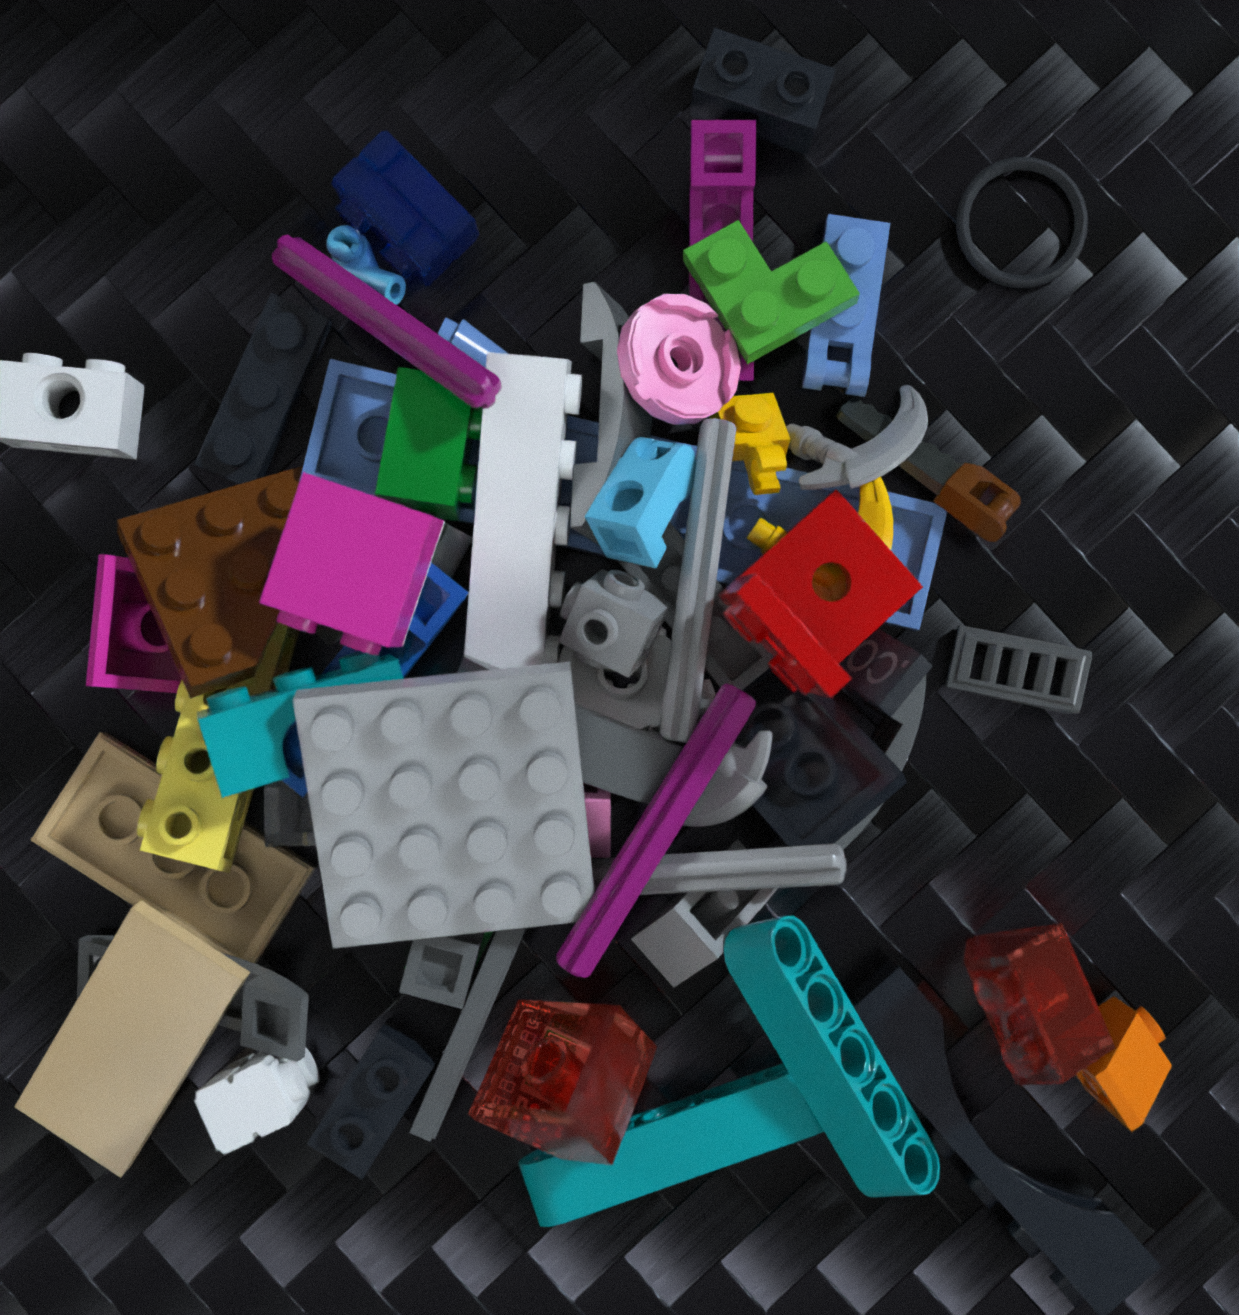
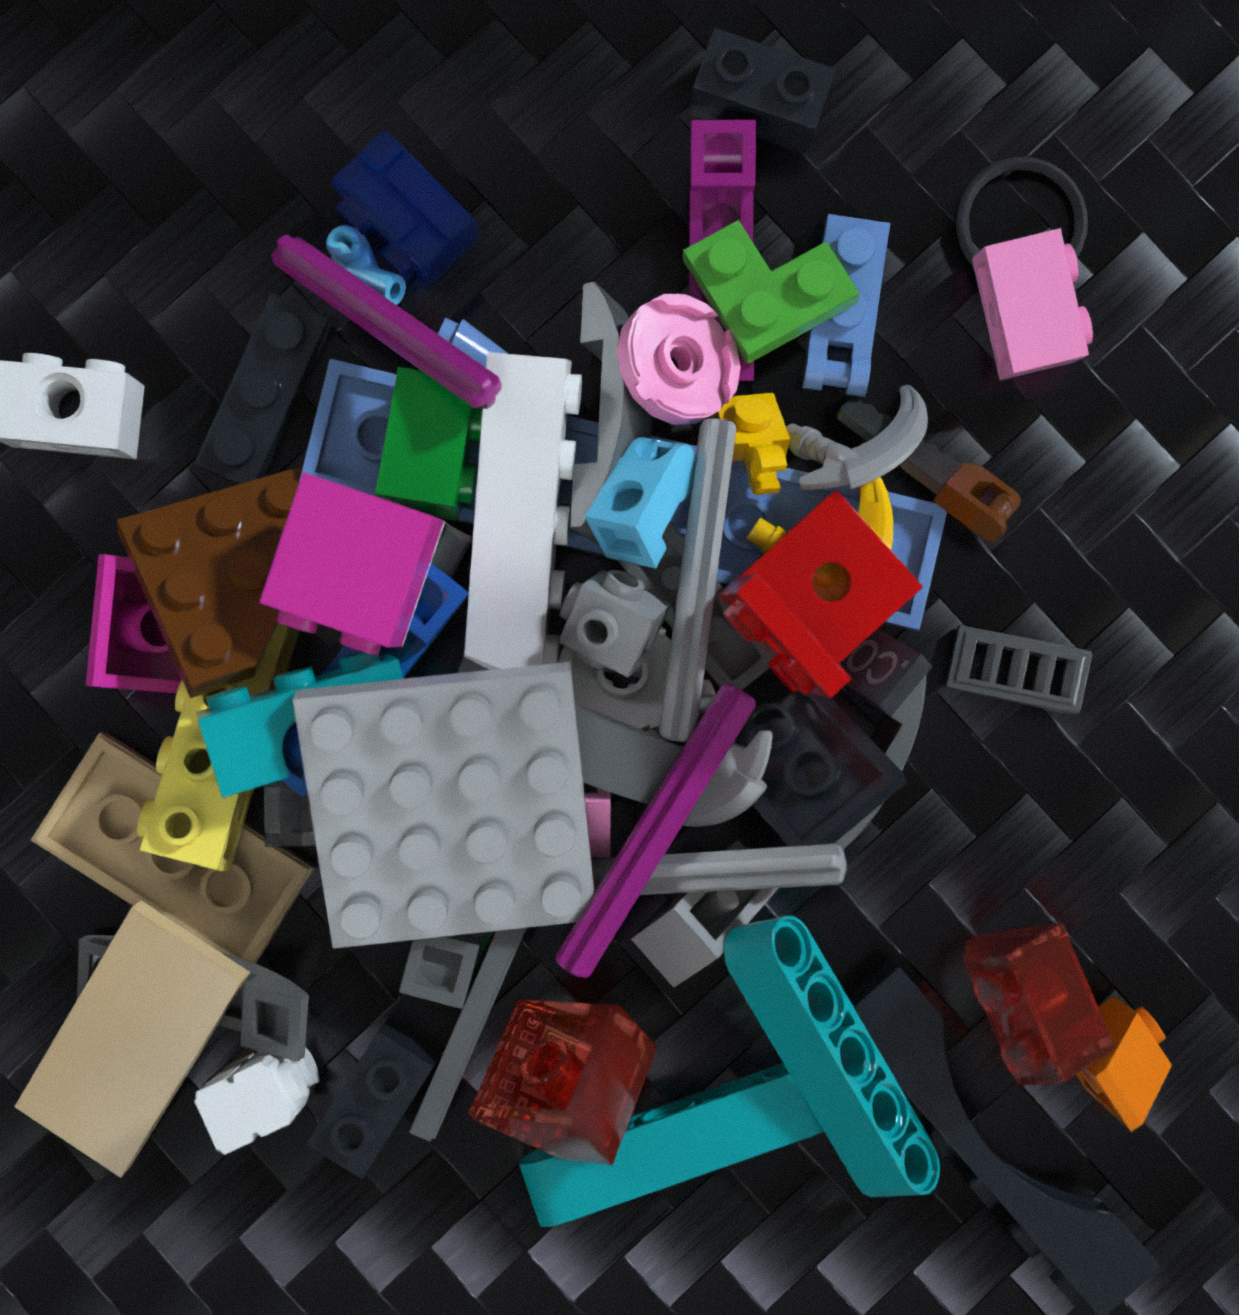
none -> bright pink brick [972,228,1093,380]

